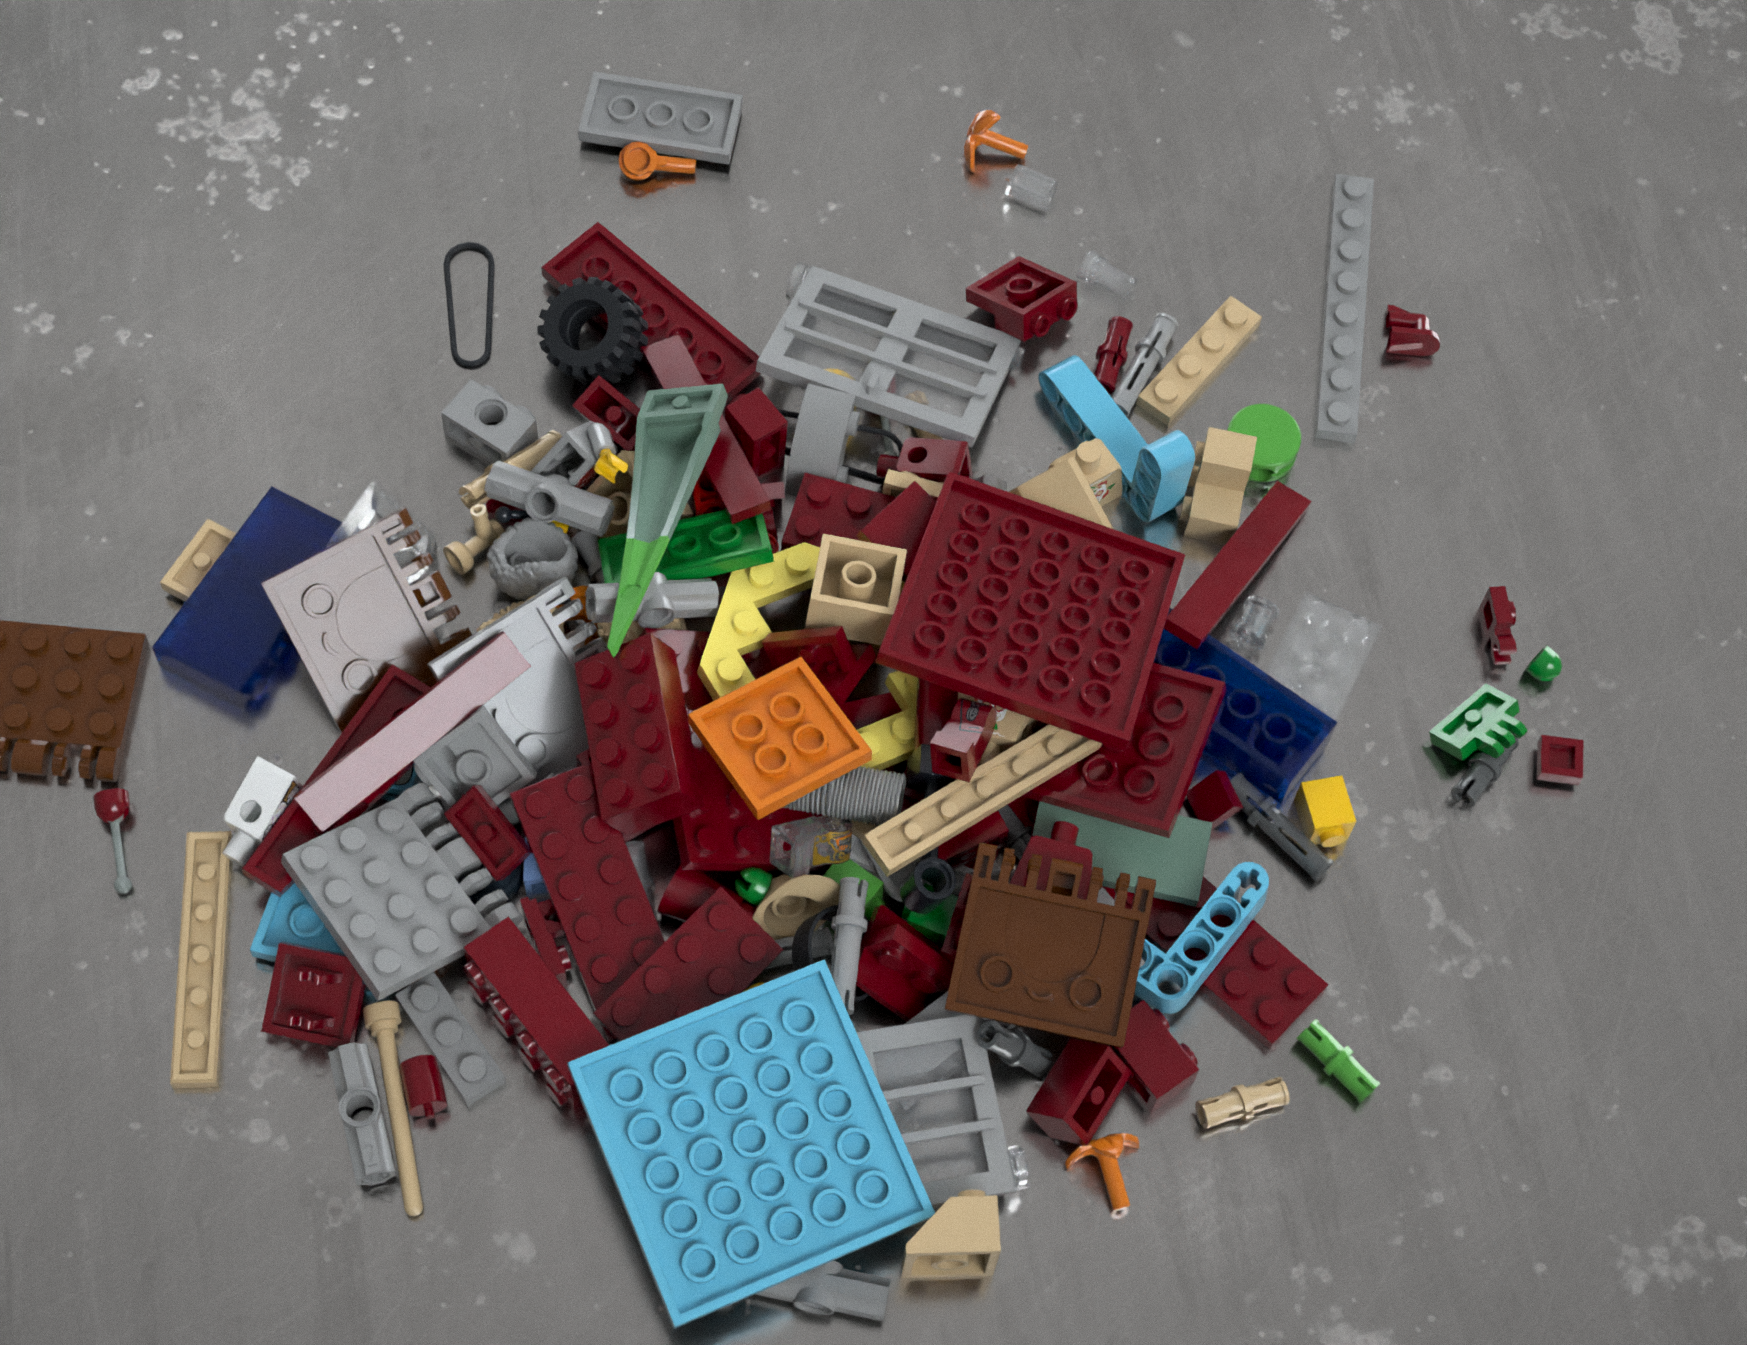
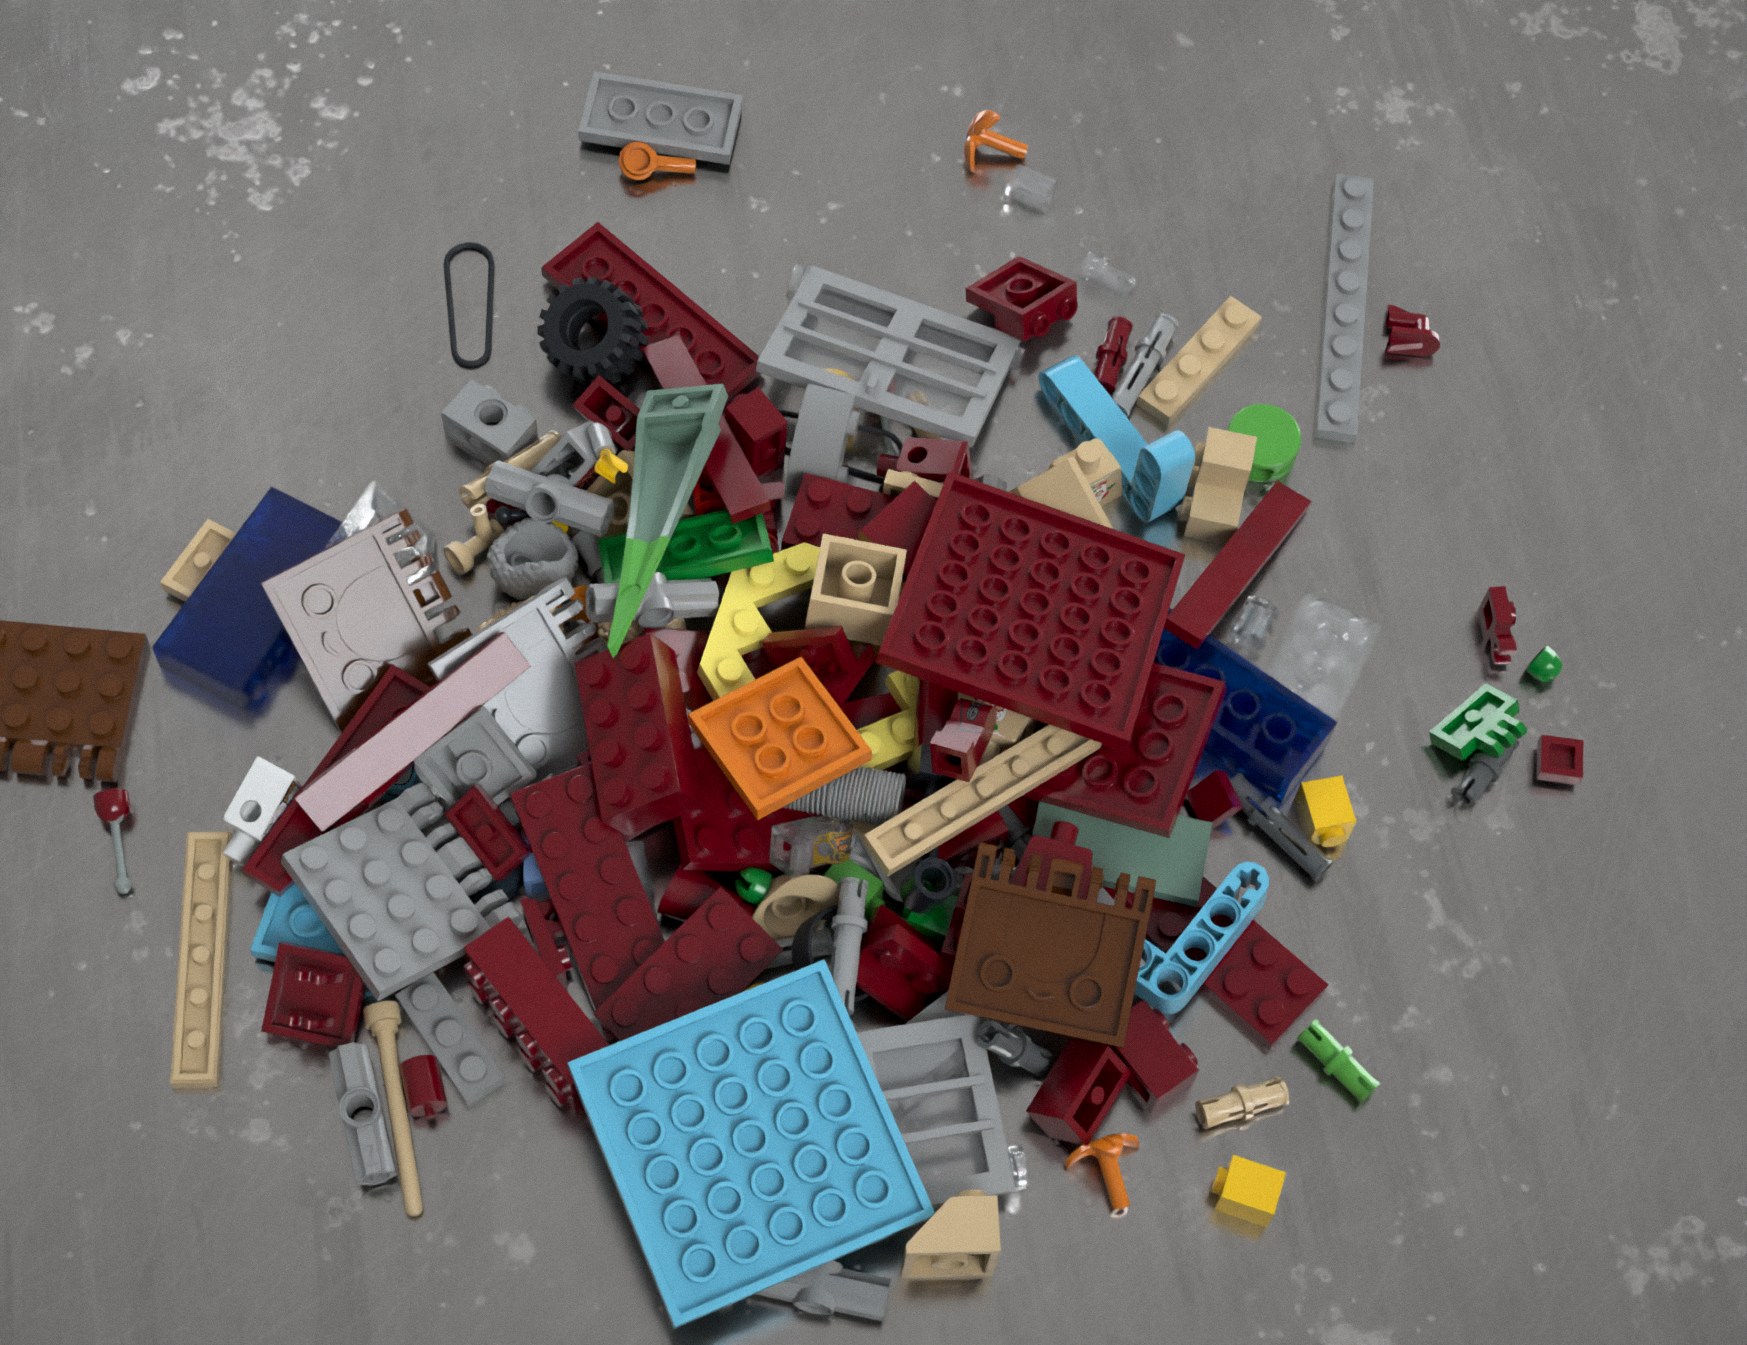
none -> yellow brick [1211,1155,1286,1227]

